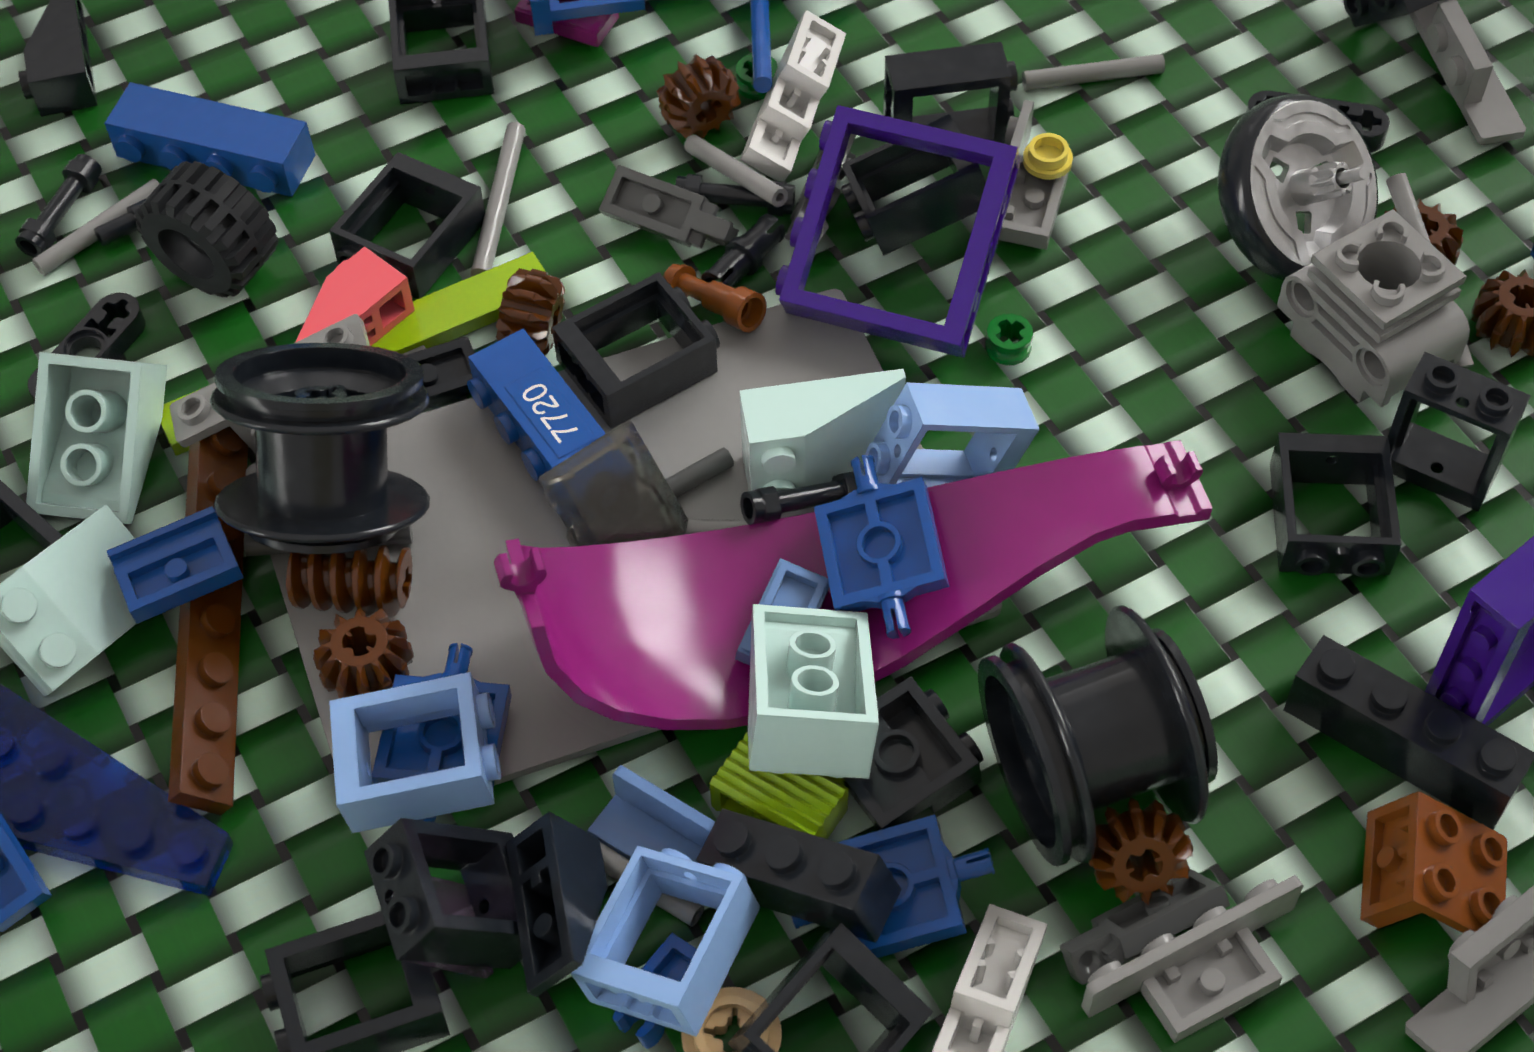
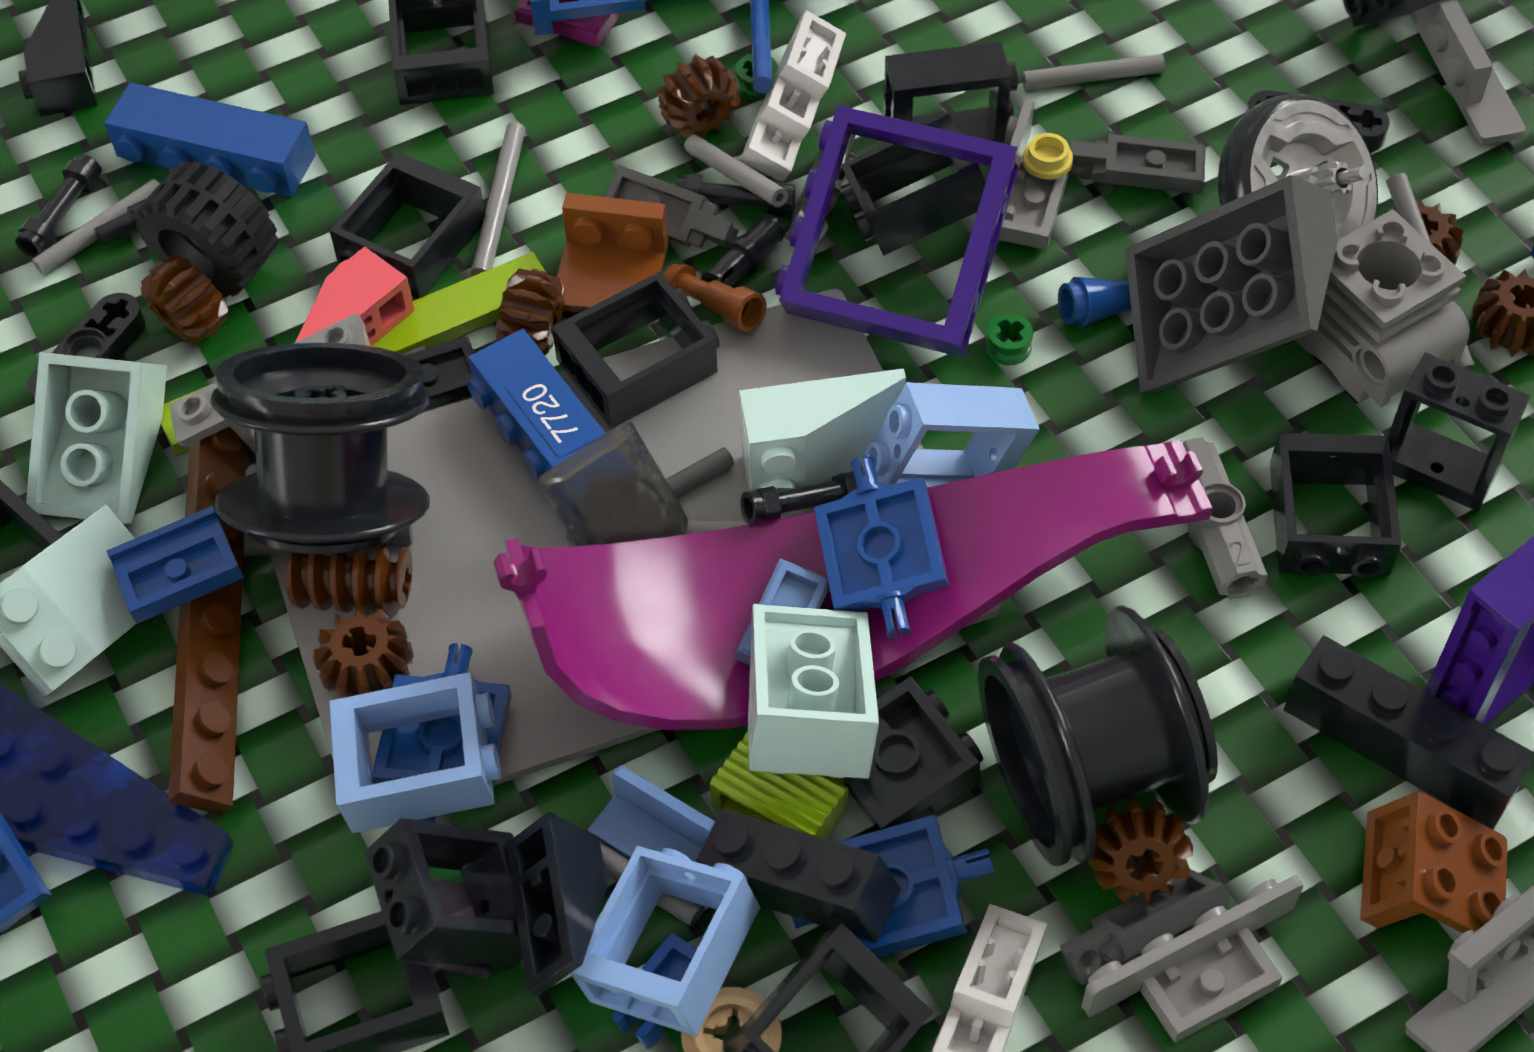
none -> reddish brown gear [141,255,228,345]
none -> dark orange bracket [557,193,669,313]
none -> blue cone [1058,277,1132,328]
none -> dark grey hinge [1068,134,1206,194]
none -> dark grey slope [1125,175,1338,395]
none -> light grey piece [1183,437,1268,600]

